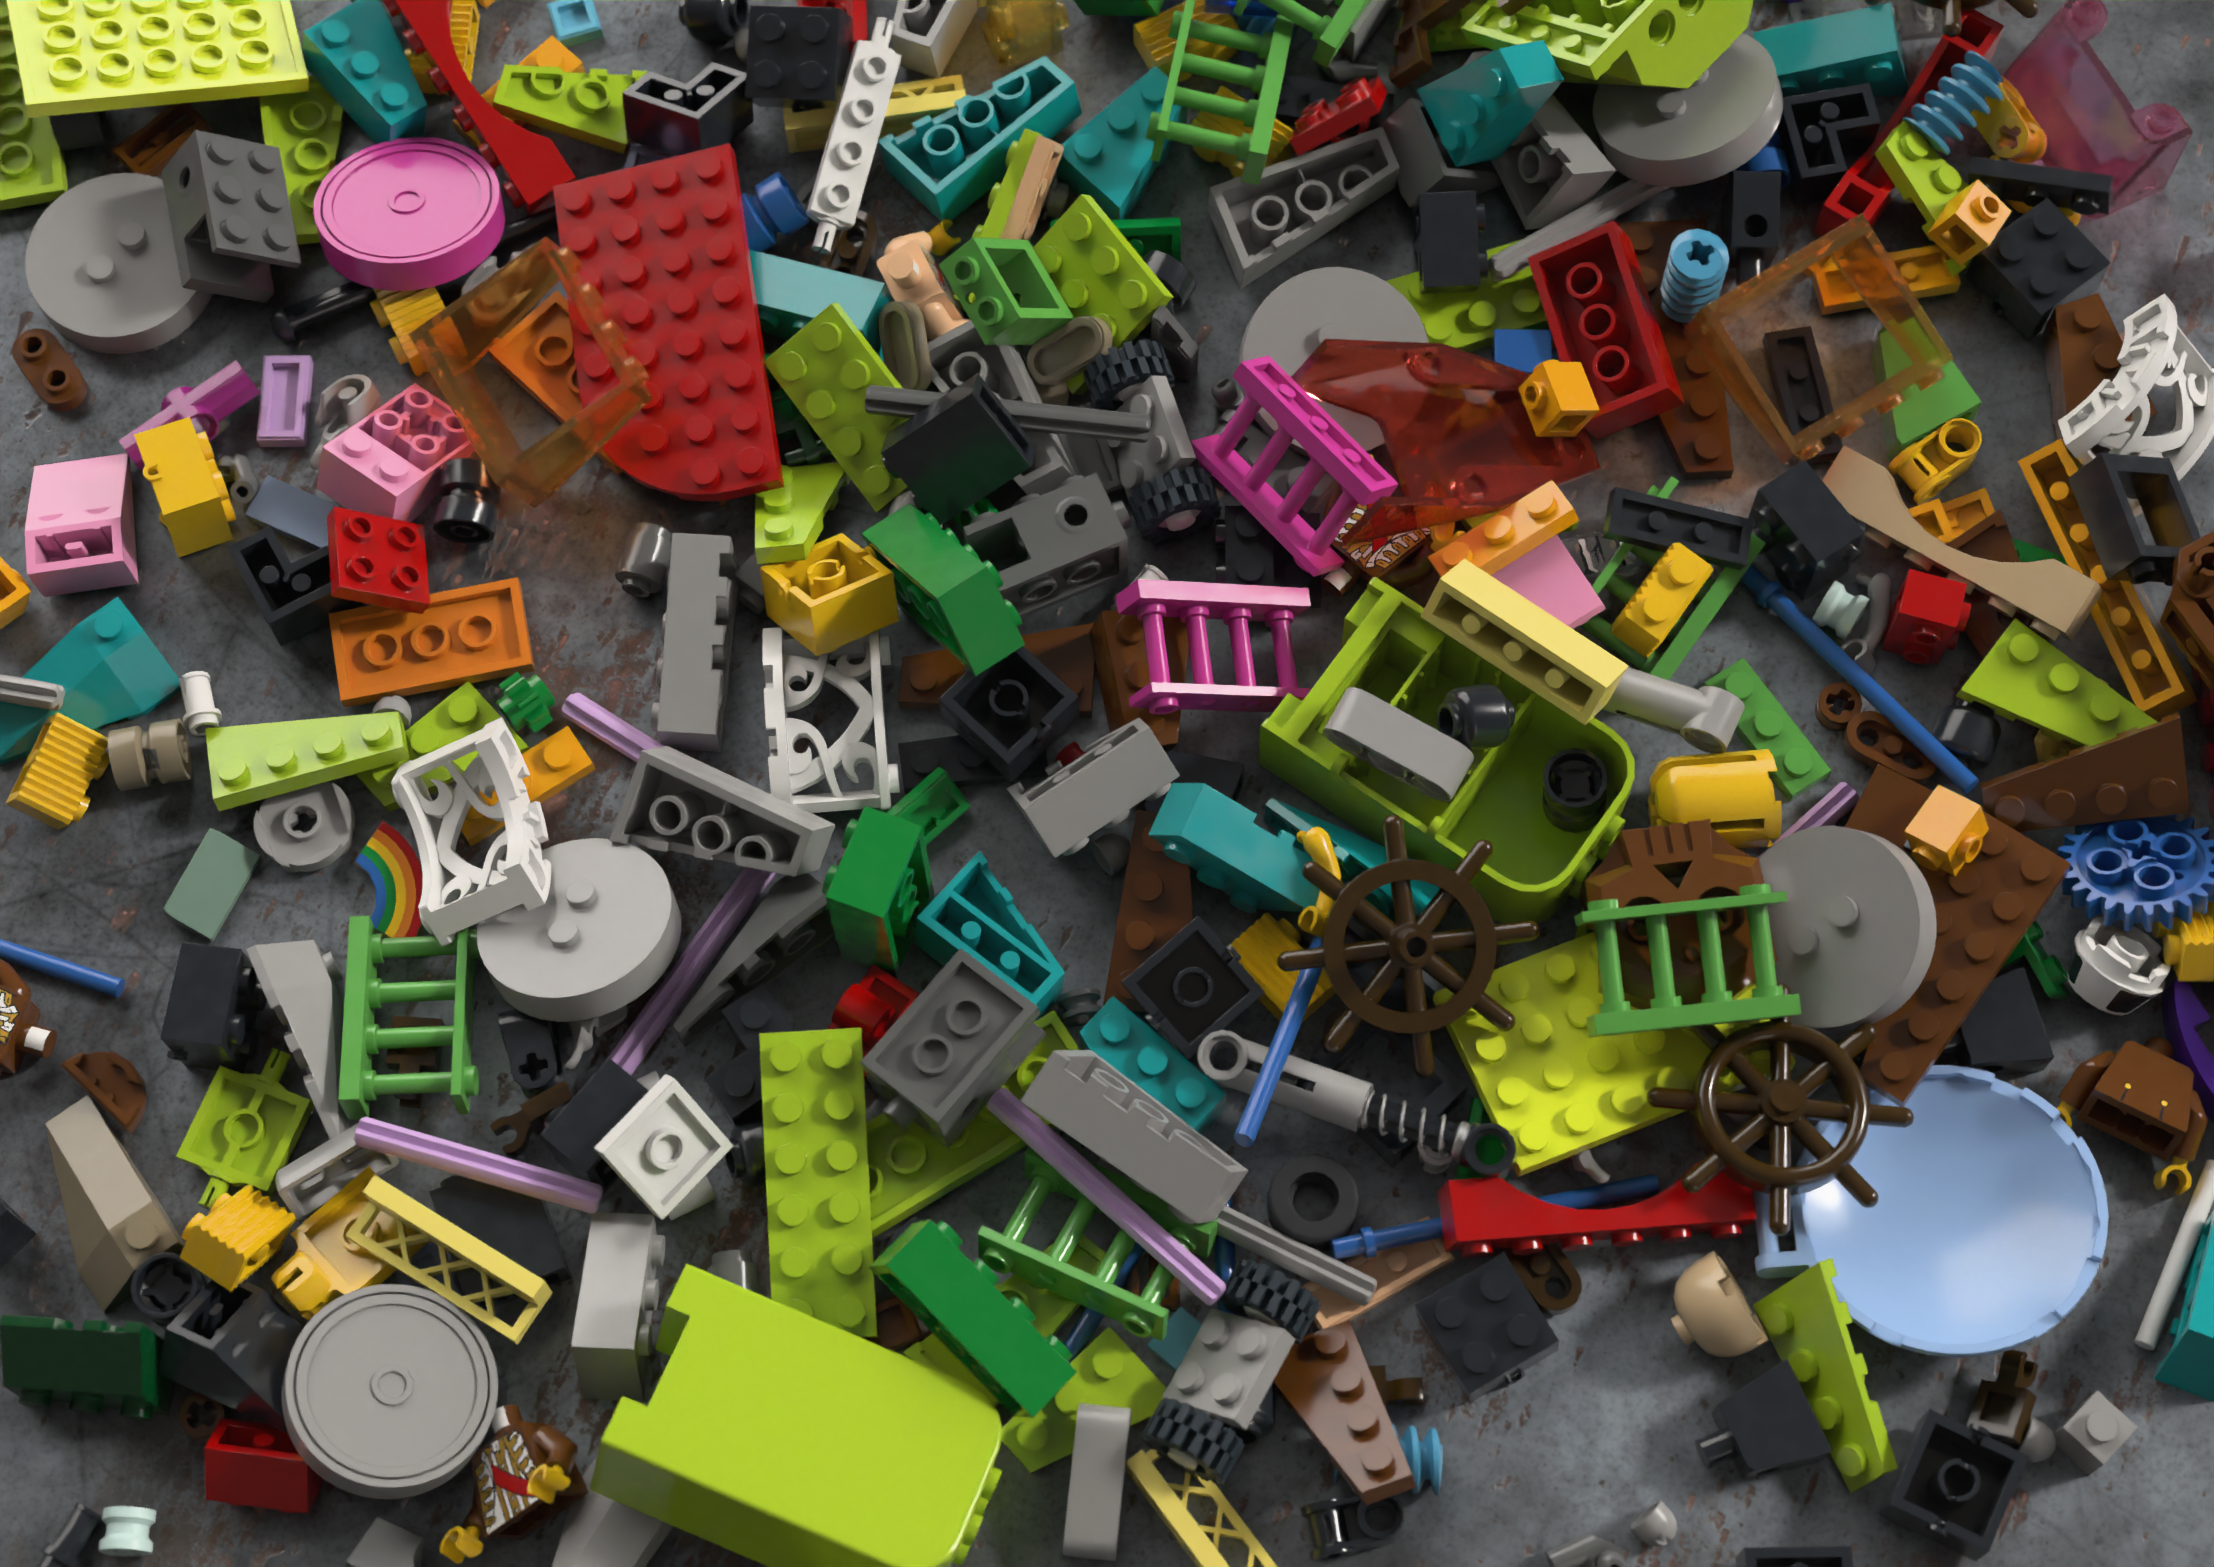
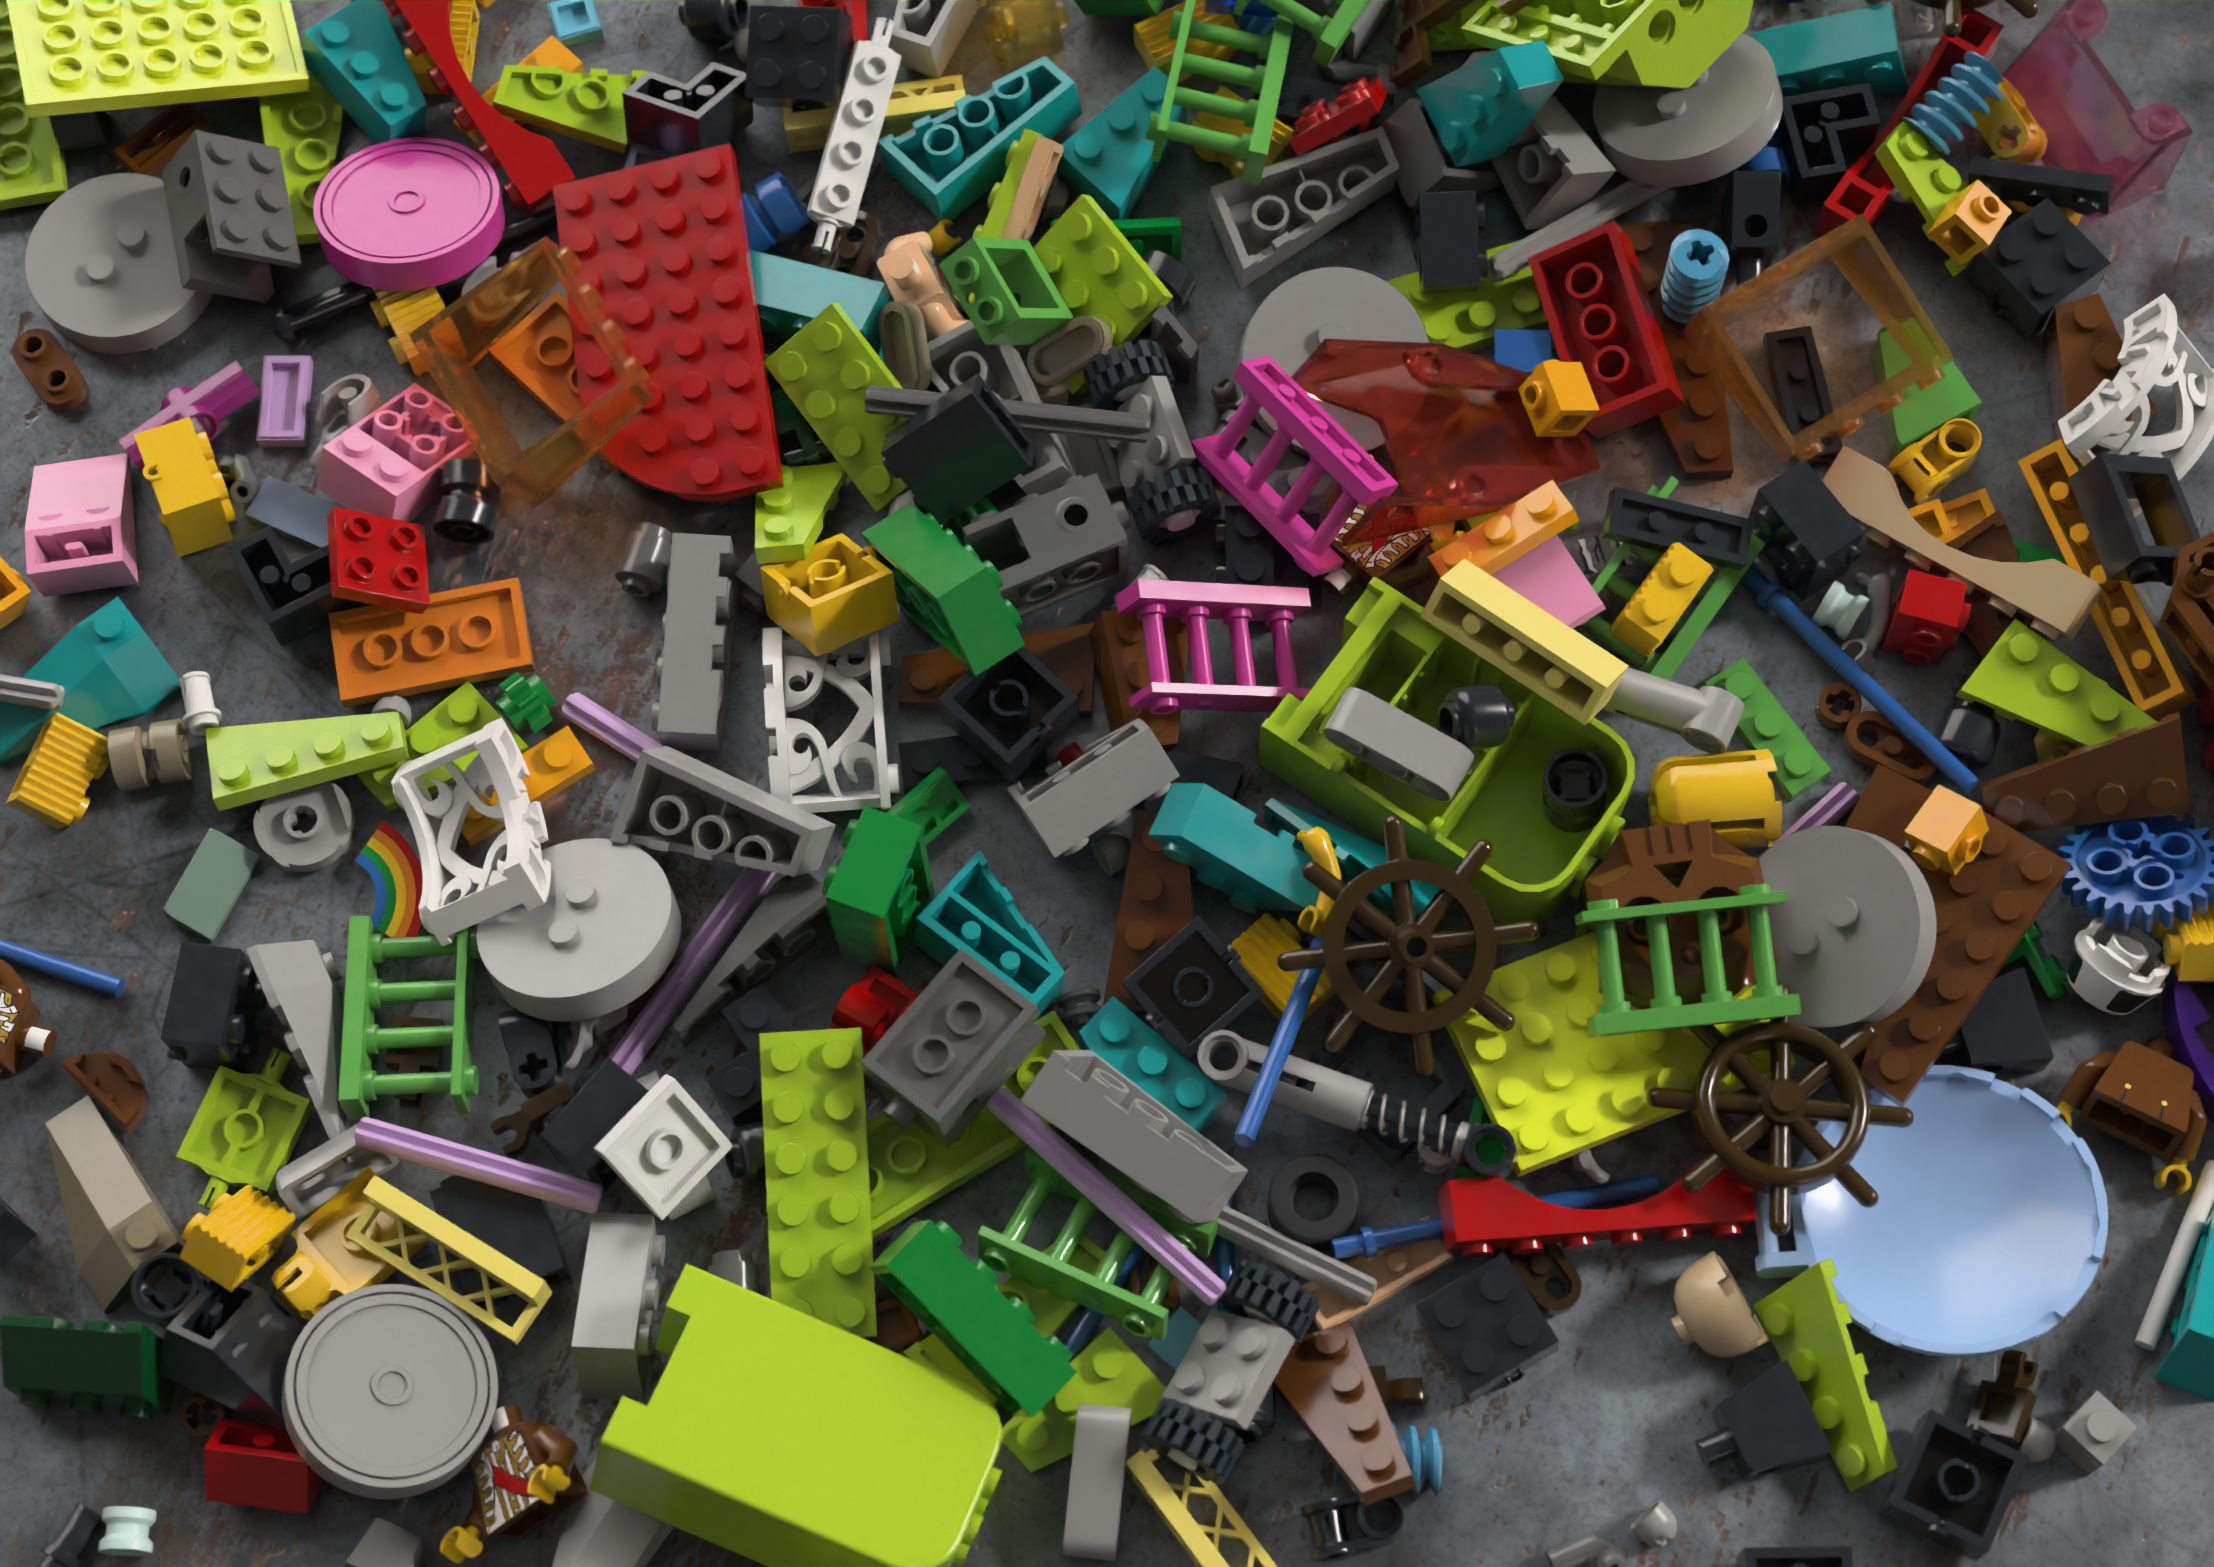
light orange plate [1810,245,1961,315] -> none

